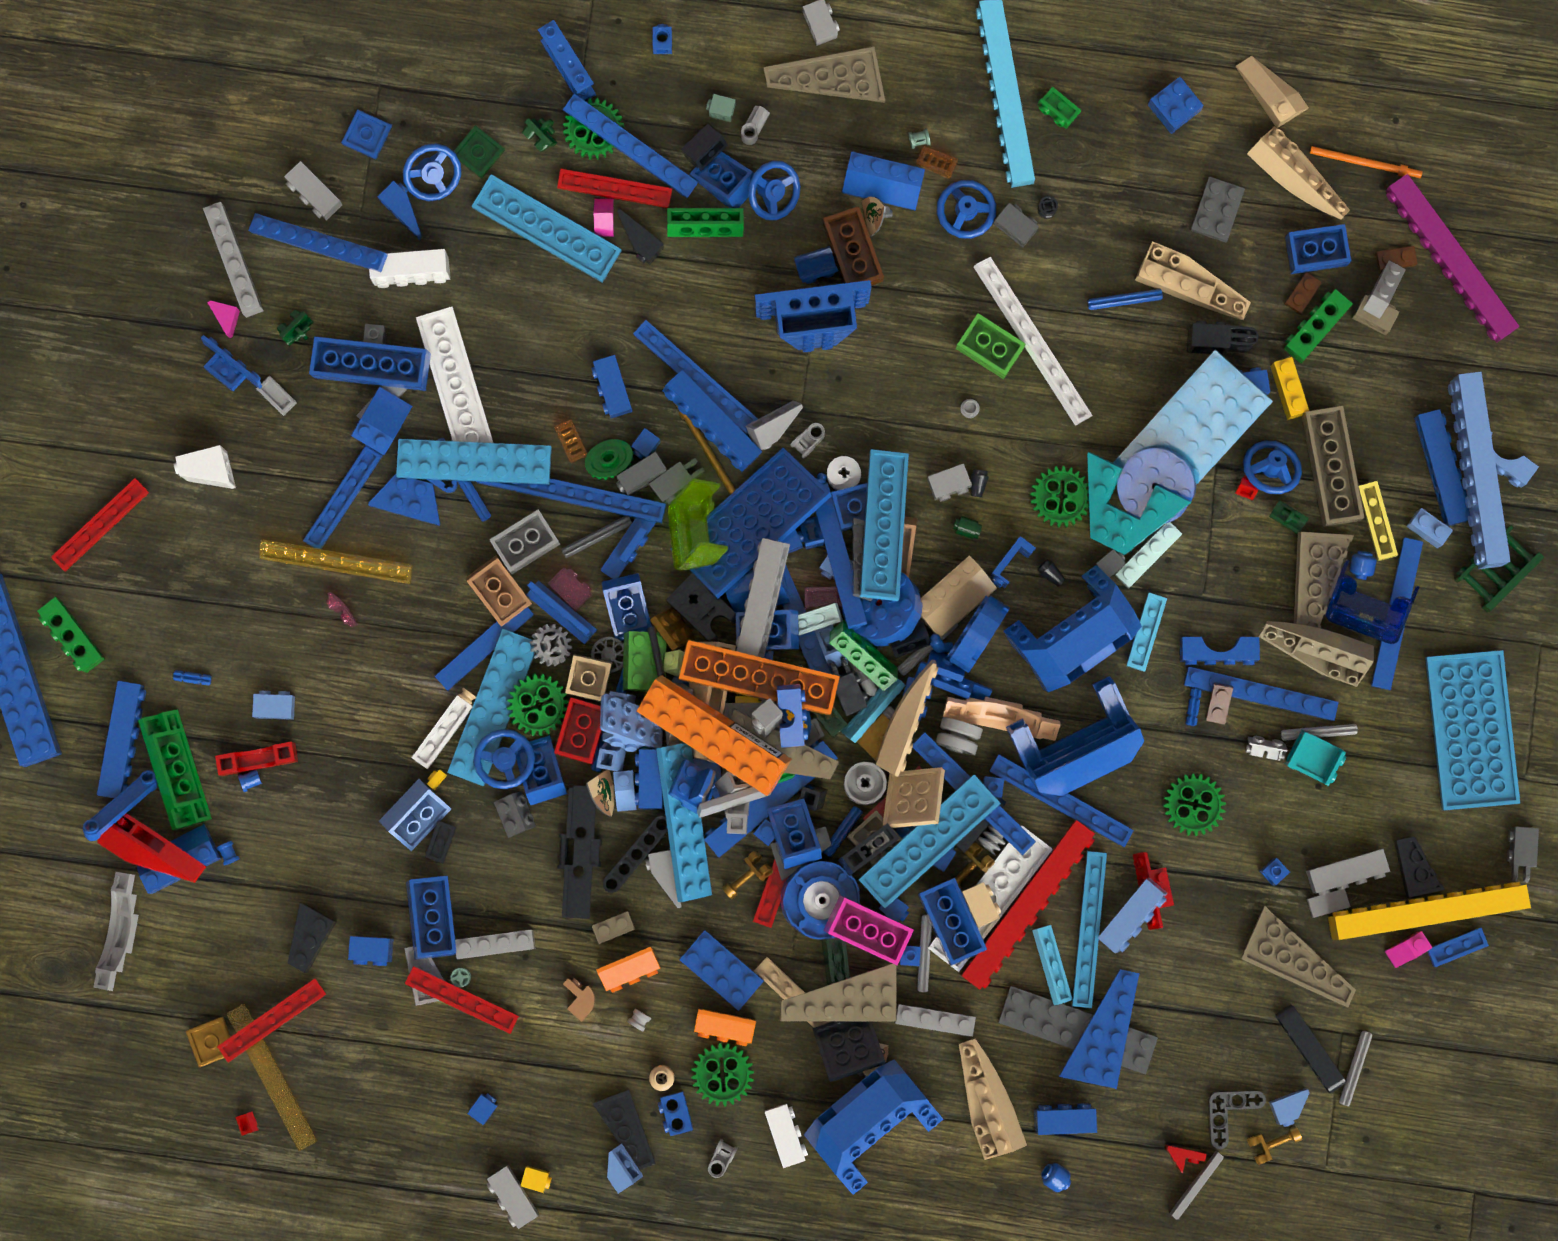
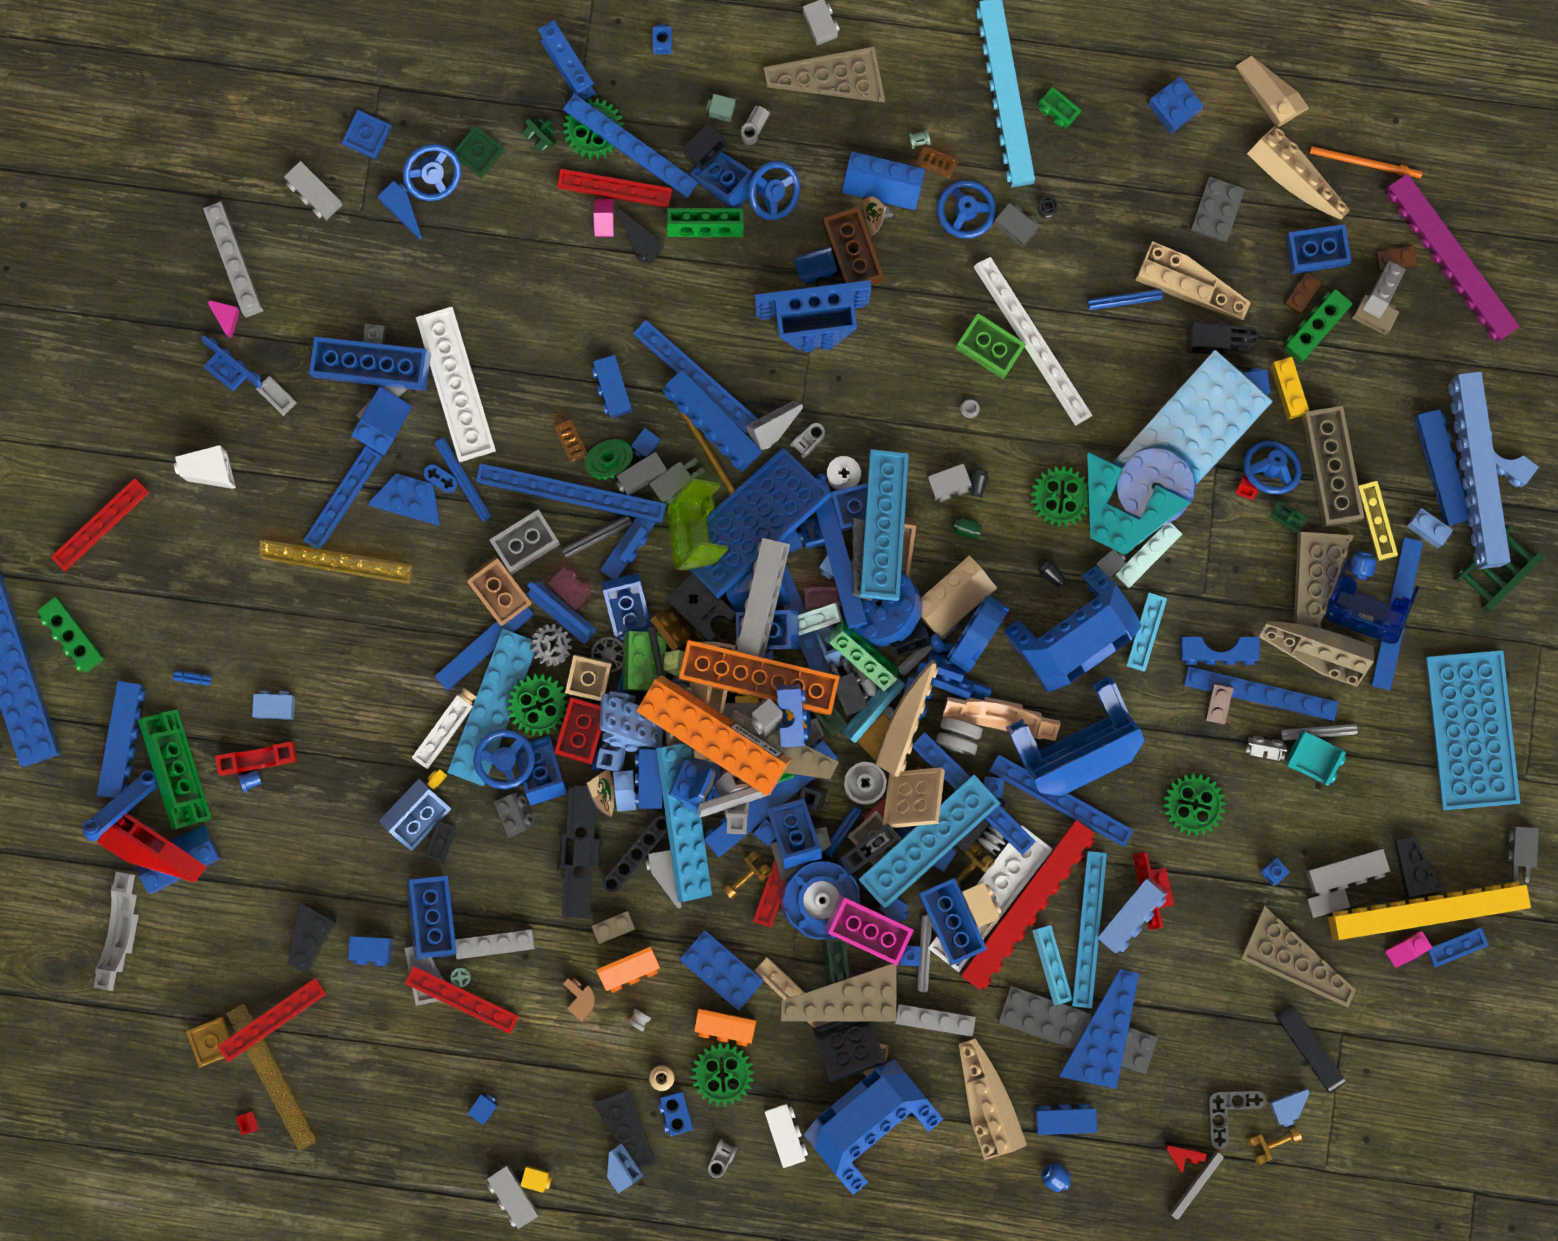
blue bush [216,841,240,866] -> none
blue plate [248,213,388,272] -> none
dark green hips [277,309,314,346] -> none
clear pink slope [326,592,358,628] -> none
white brick [369,249,450,288] -> none
dark azure plate [396,439,552,485] -> none
dark azure plate [472,174,622,283] -> none
blue window [990,536,1036,588] -> none
blue axle [1186,688,1202,726] -> none
light grey axle [1339,1031,1372,1106] -> none

